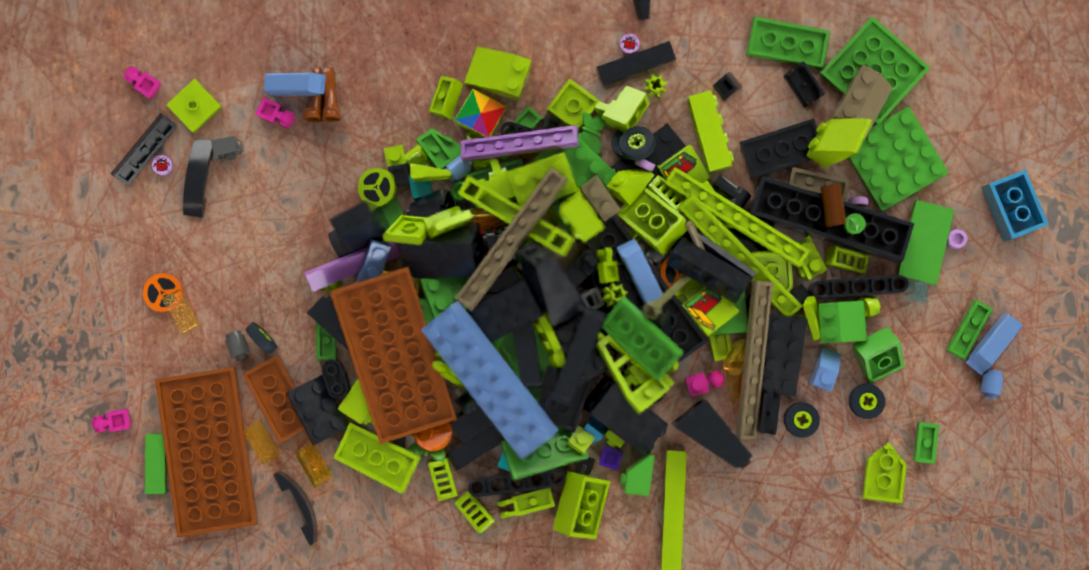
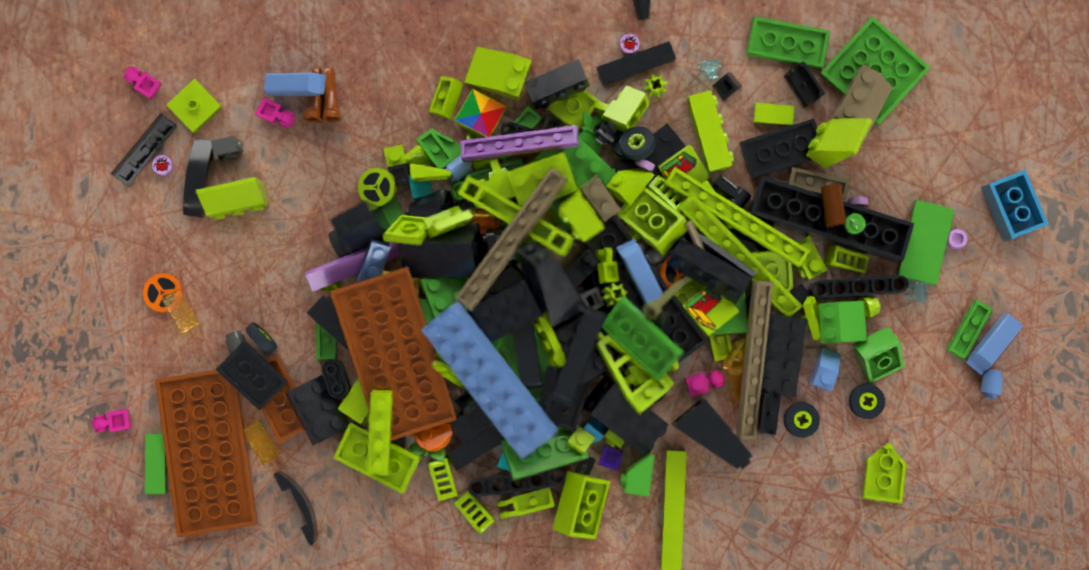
clear yellow plate [294,444,333,488] -> none
bright green plate [848,106,949,212] -> none
bright green plate [913,422,939,464] -> none
none -> lime slope [196,177,269,220]
none -> black plate [215,340,288,411]
none -> lime brick [367,390,393,476]
none -> black brick [524,59,590,109]
none -> black gear [593,121,617,145]
none -> clear light blue tile [697,58,722,80]
none -> lime tile [753,102,795,126]

